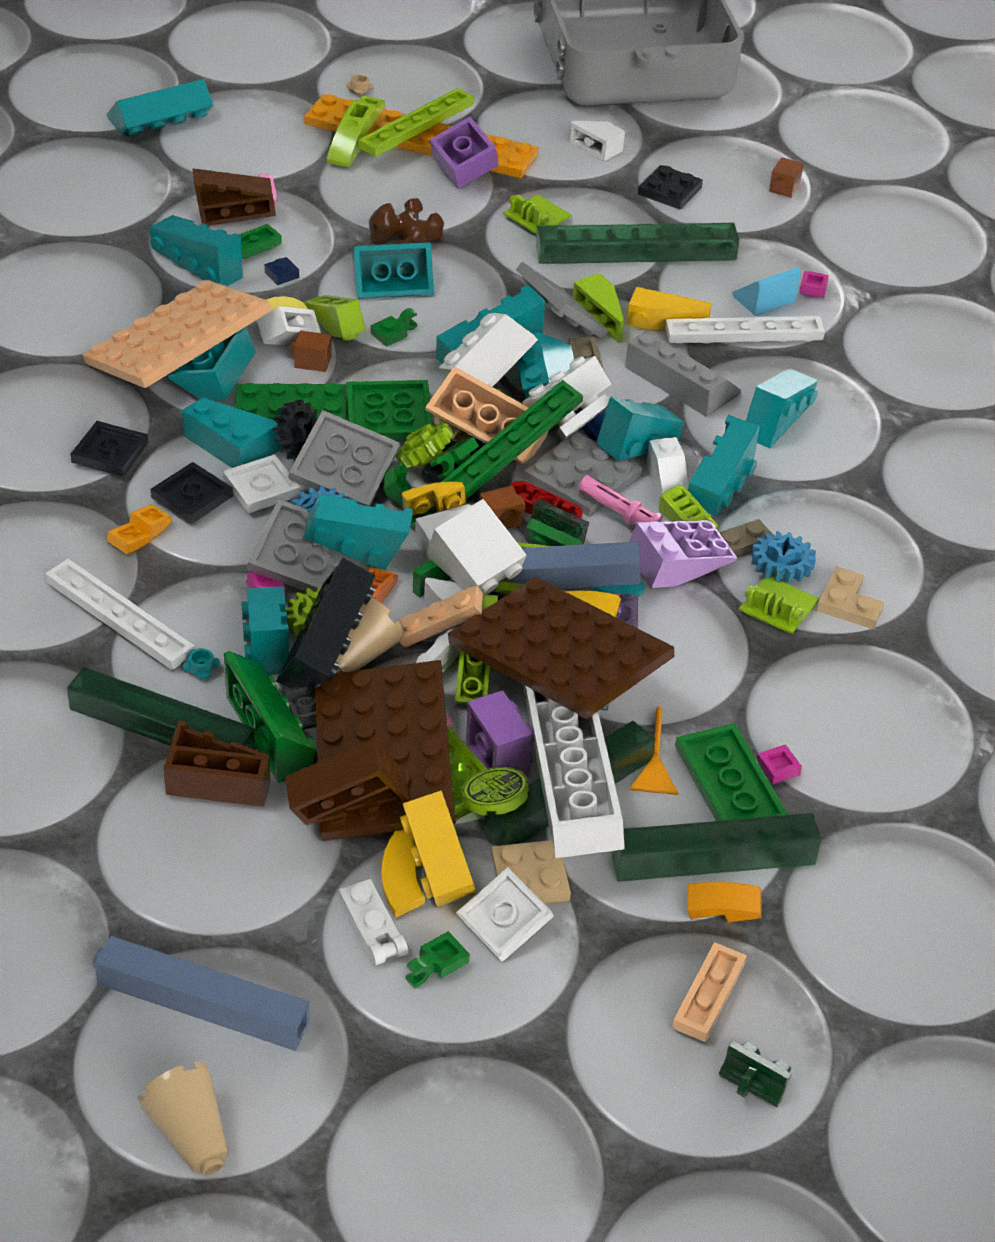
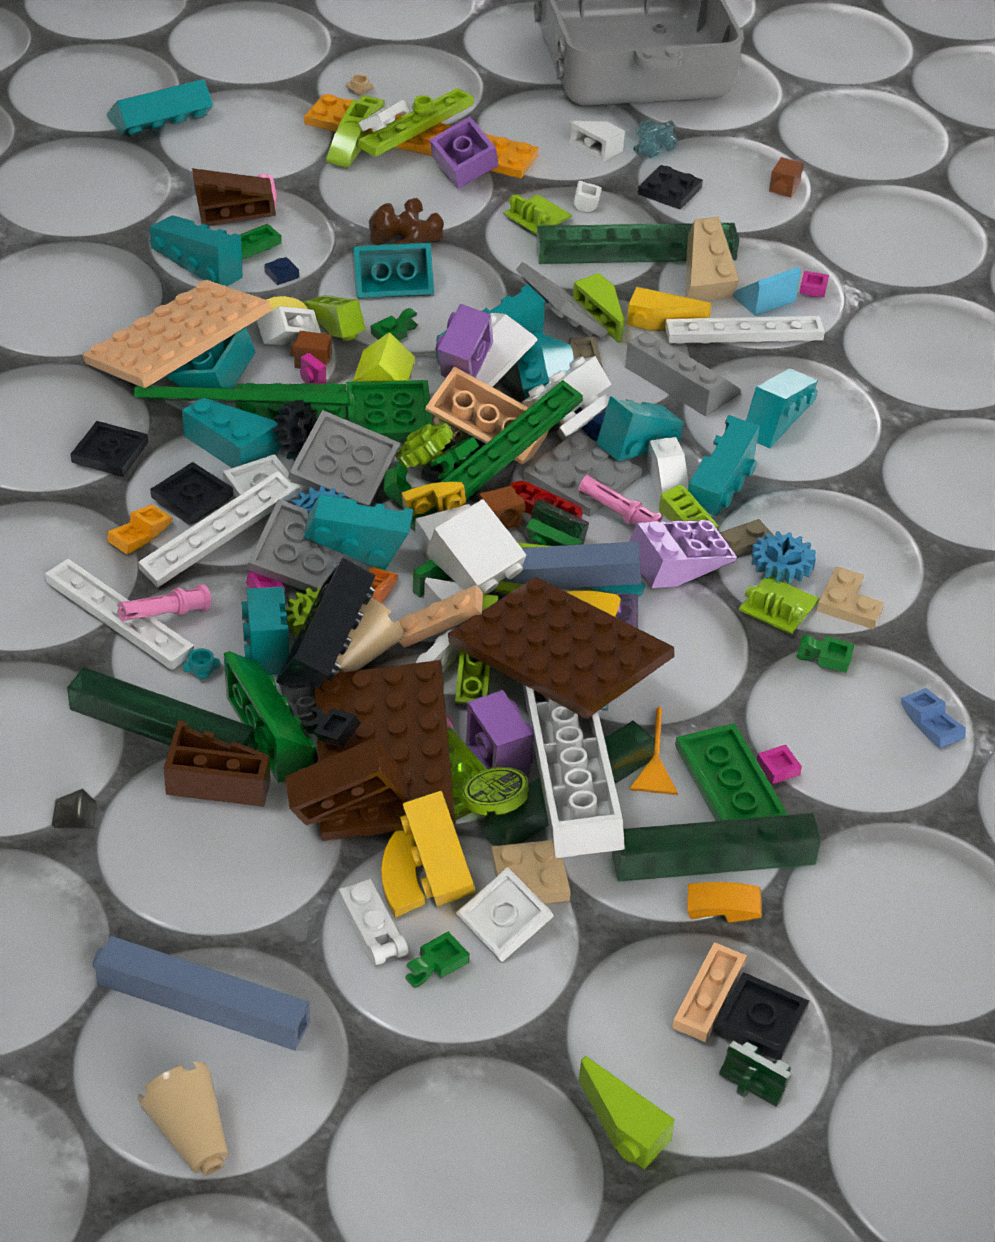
none -> clear smoke slope [52,789,97,828]
none -> bright pink pin [117,584,211,622]
none -> green tile [134,386,356,406]
none -> white plate [138,471,297,588]
none -> dark pink plate [300,353,327,384]
none -> black plate [301,707,361,748]
none -> neon yellow slope [353,332,415,381]
none -> white plate [359,100,409,132]
none -> lime plate [411,95,435,116]
none -> medium lavender brick [435,304,494,378]
none -> white brick [574,181,602,213]
none -> lime slope [578,1055,675,1170]
none -> clear light blue hips [633,119,678,158]
none -> tan wedge [685,216,739,301]
none -> black plate [714,972,810,1060]
none -> green plate [796,635,855,673]
none -> medium blue slope [901,688,966,748]

